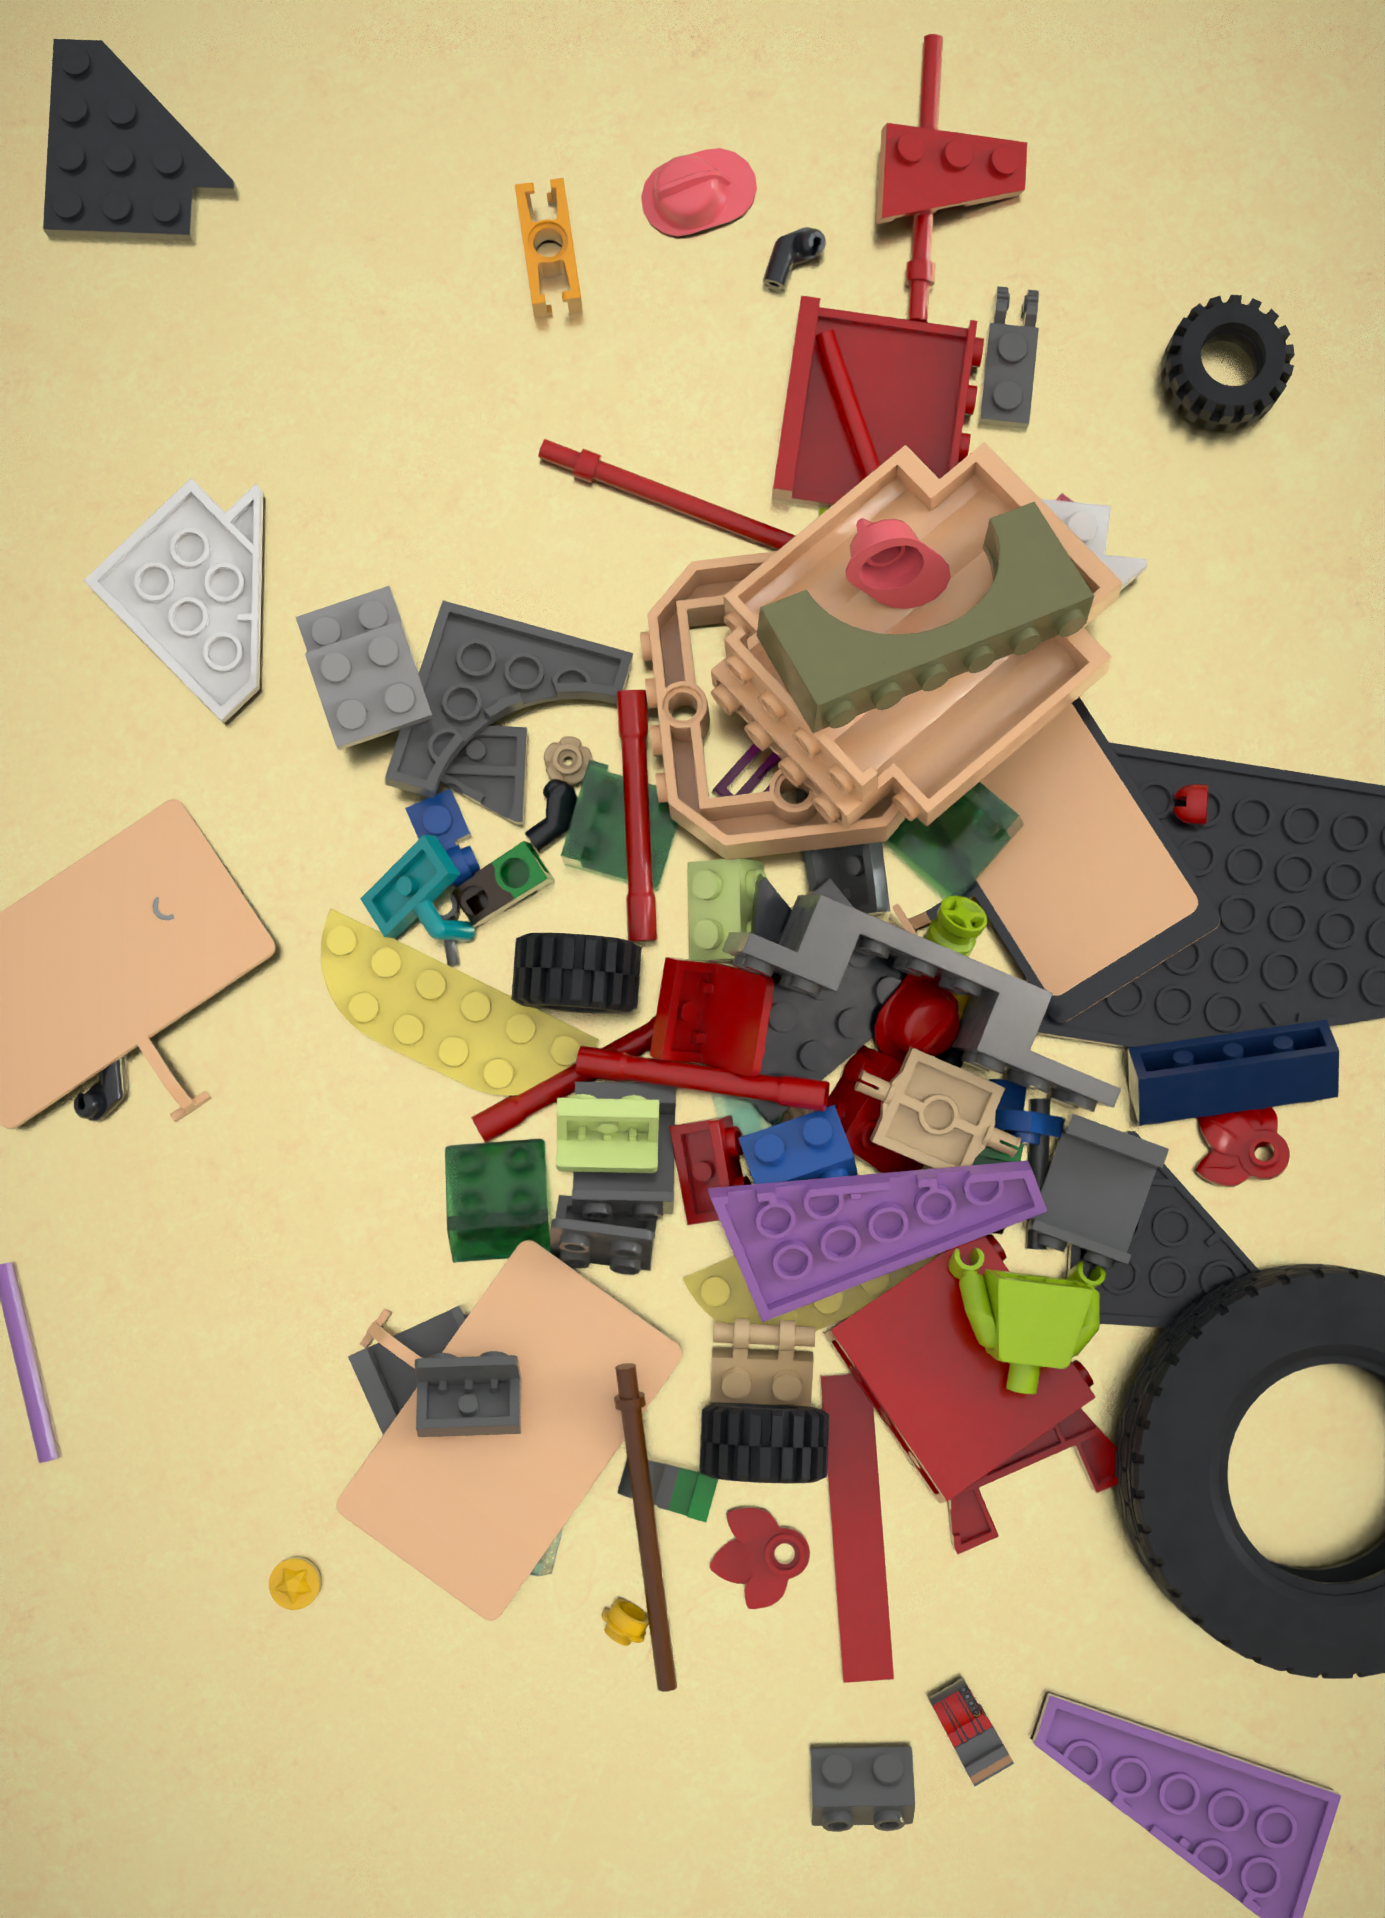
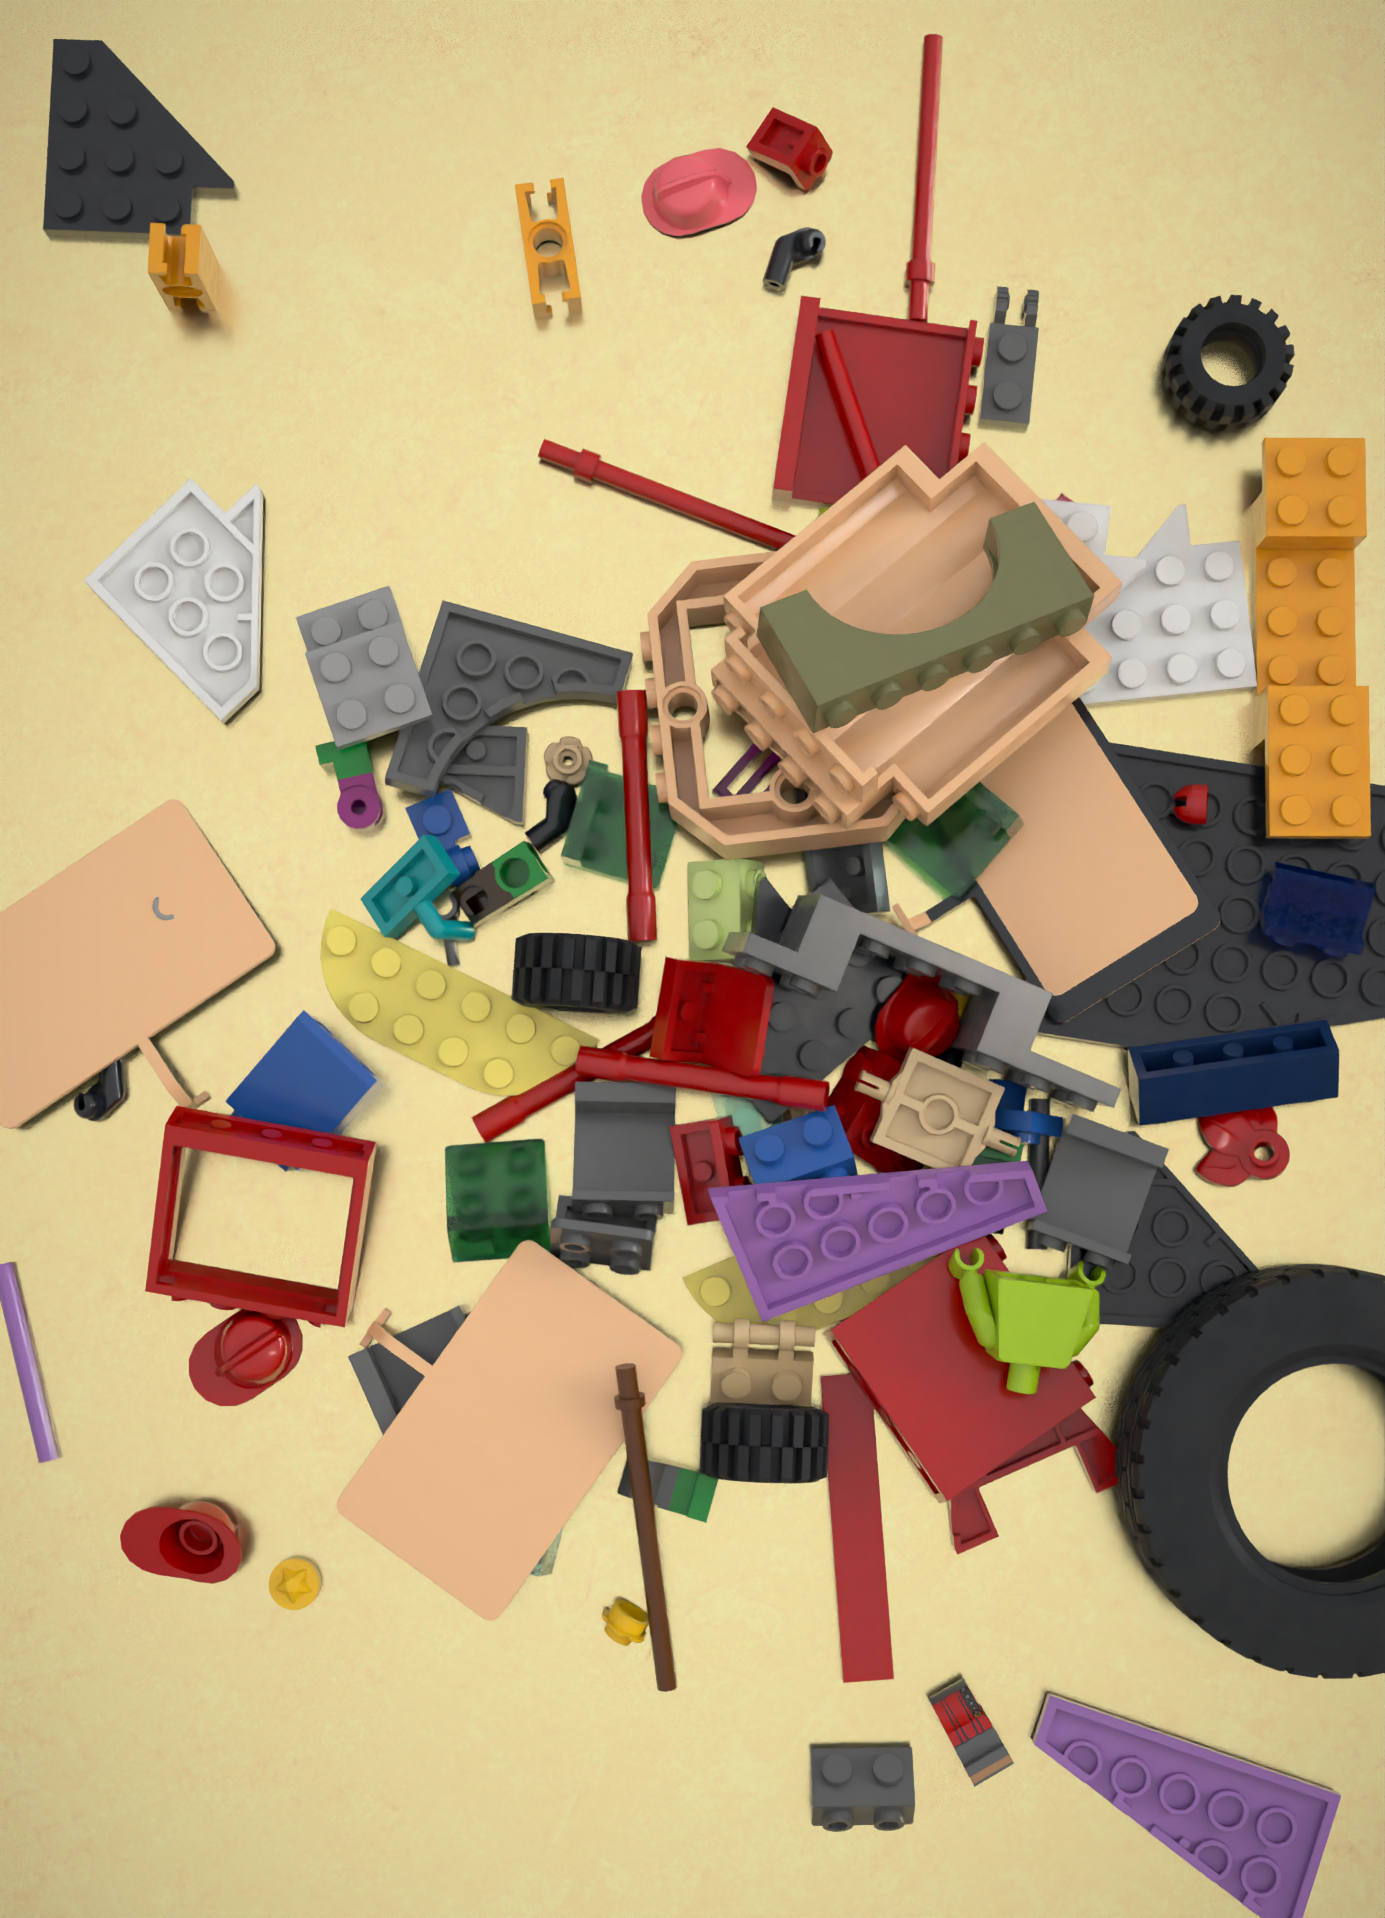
dark grey bracket [414,1351,522,1437] -> none
yellowish green bracket [556,1094,659,1173] -> none
red plate [709,1507,810,1609] -> none
coral piece [845,518,951,609] -> none
red wing [876,123,1028,224] -> none
lime wheel [926,896,987,957] -> none
none -> red piece [120,1501,242,1584]
none -> red window [145,1106,377,1328]
none -> light orange piece [148,223,219,310]
none -> red piece [189,1309,302,1406]
none -> blue slope [225,1010,387,1172]
none -> leg [315,741,384,832]
none -> red bracket [746,107,833,191]
none -> white wing [1079,504,1257,707]
none -> light orange bracket [1252,437,1371,839]
none -> clear blue bracket [1260,862,1376,957]

